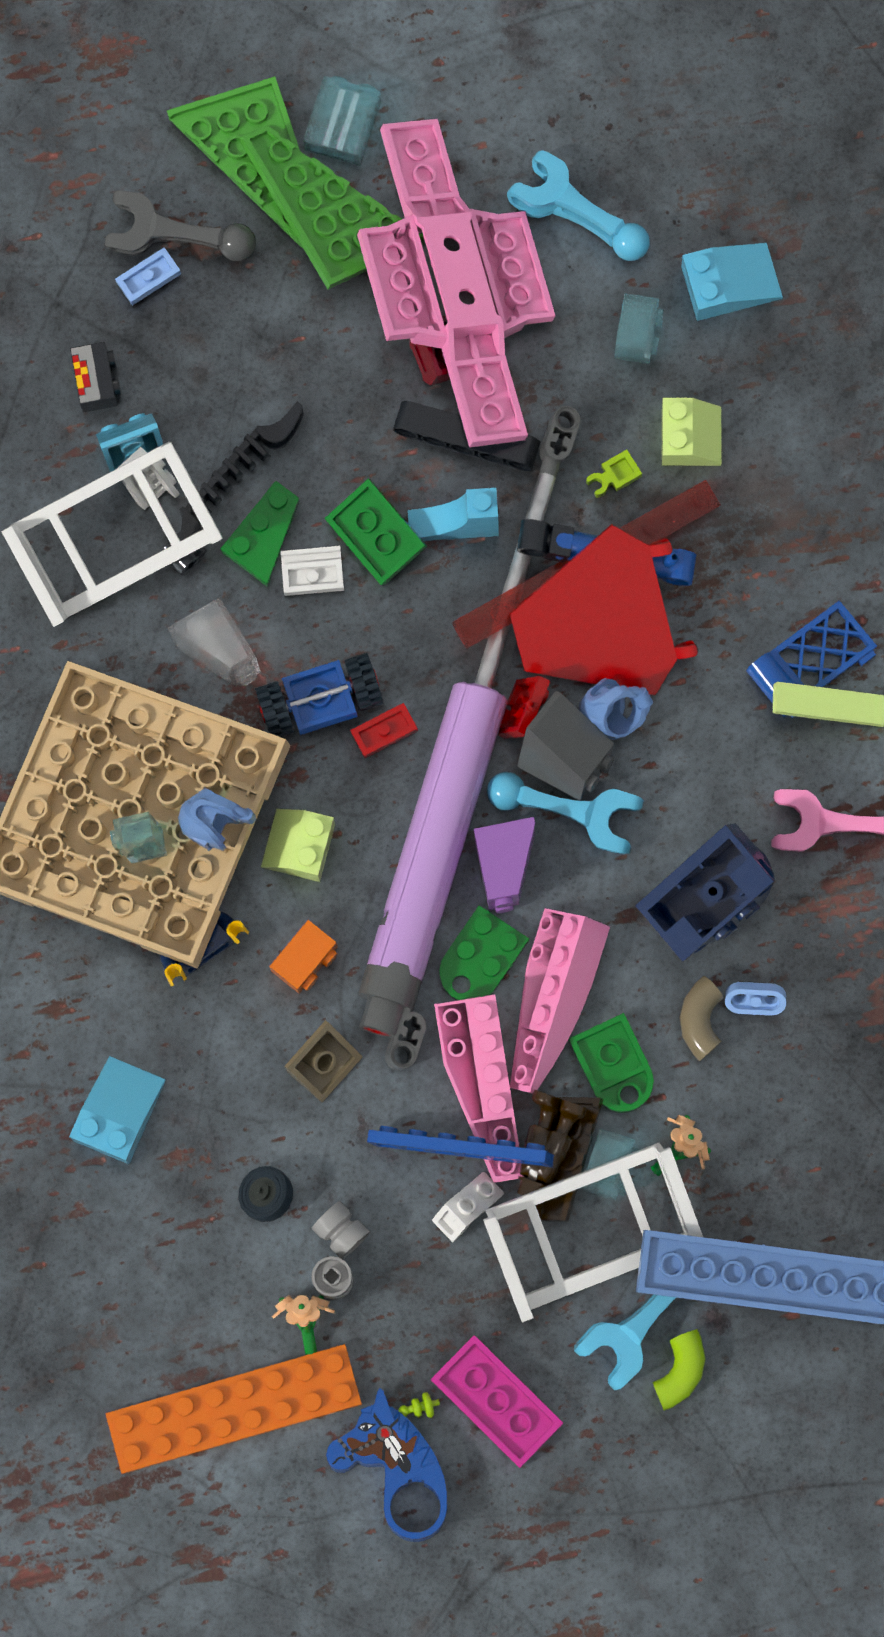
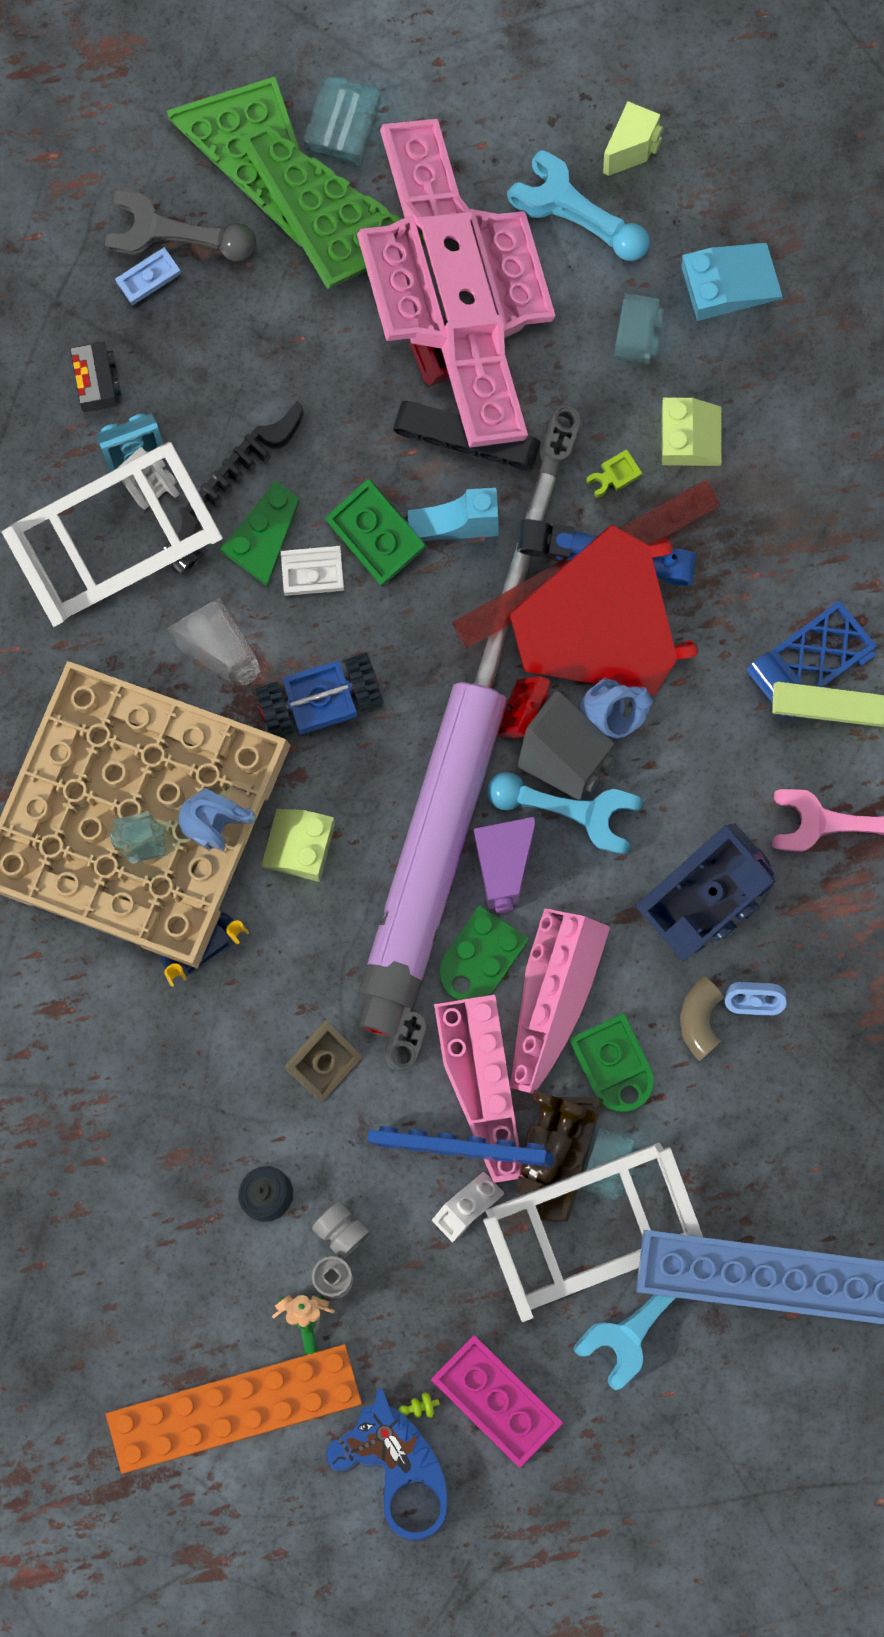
medium azure slope [69,1056,166,1164] -> none
orange piece [269,920,338,994] -> none
red plate [350,703,418,758] -> none
light nougat plant [651,1115,711,1176] -> none
lime cylinder [652,1329,706,1411] -> none
none -> yellowish green slope [603,102,663,176]

